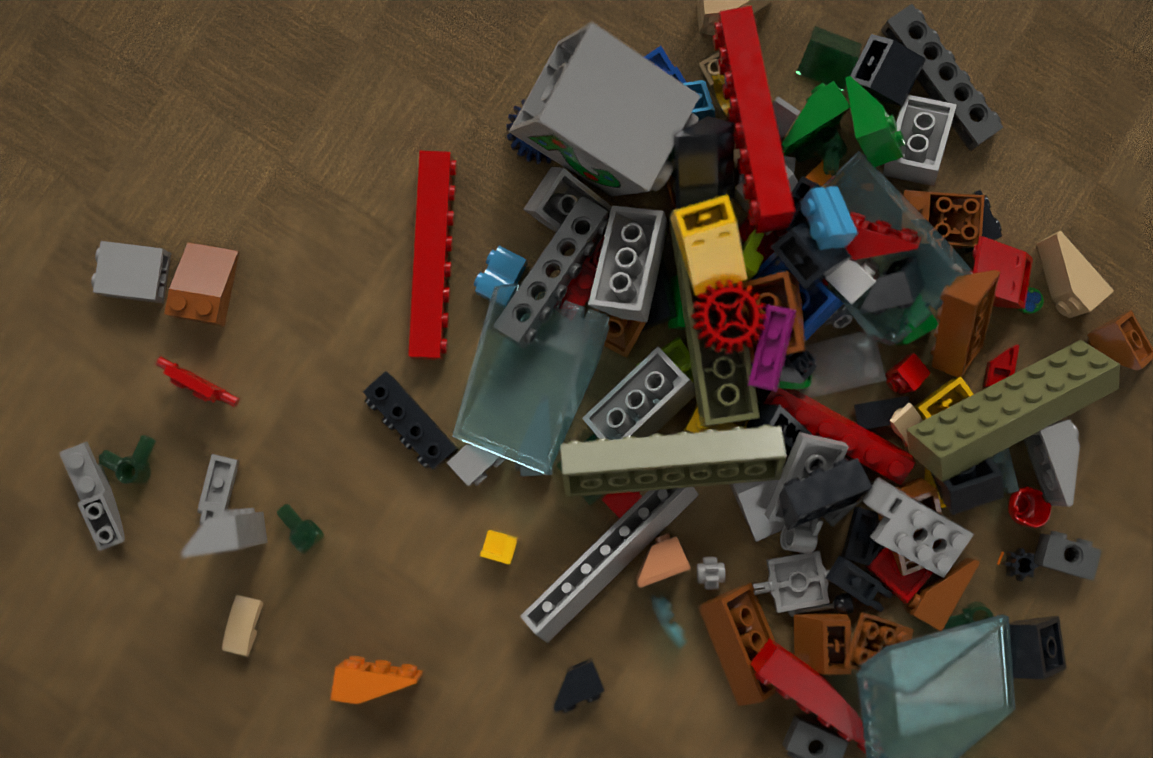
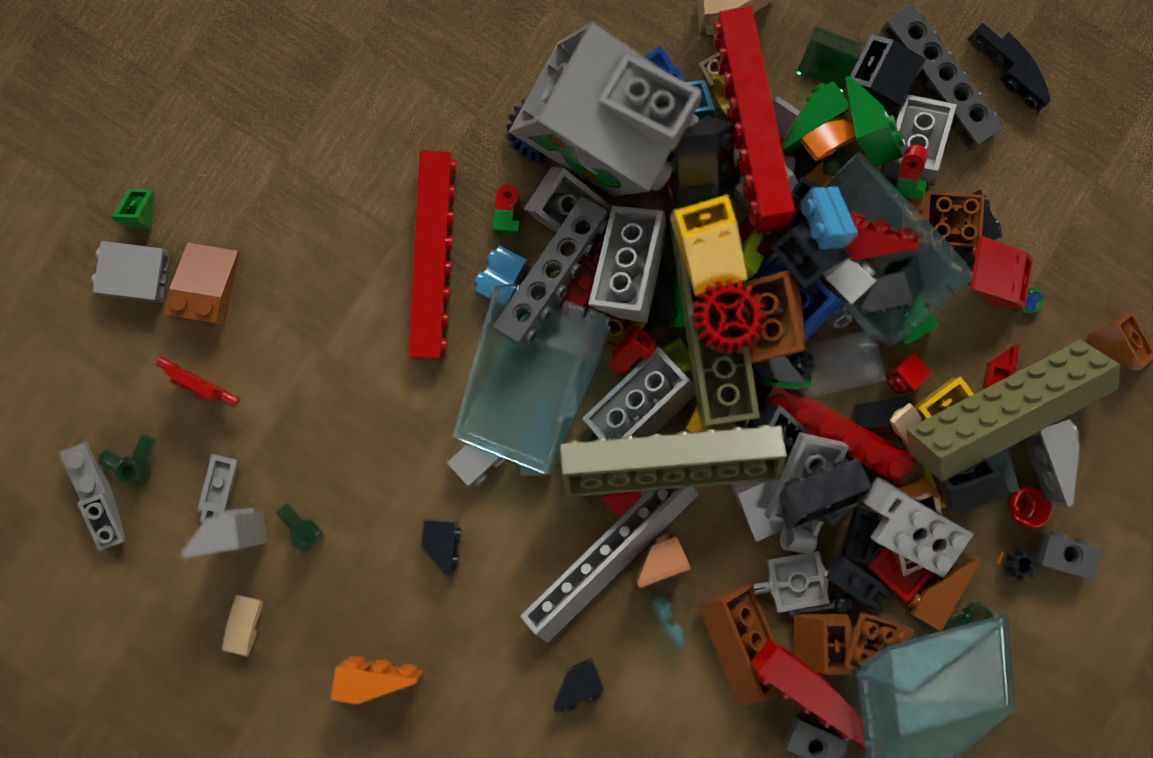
black brick [362,371,458,470] -> none
yellow panel [479,530,518,565] -> none
light grey gear [696,557,725,590] -> none
magenta tile [748,305,796,392] -> none
dark orange slope [931,270,1000,377] -> none
black slope [1005,616,1067,679] -> none
tan slope [1037,231,1114,318] -> none
none -> green slope [111,189,154,230]
none -> black slope [421,519,462,576]
none -> leg [492,184,520,237]
none -> light grey slope [599,54,701,151]
none -> red leg [608,326,657,375]
none -> orange slope [800,115,856,161]
none -> red leg [896,144,928,200]
none -> black slope [968,22,1051,112]

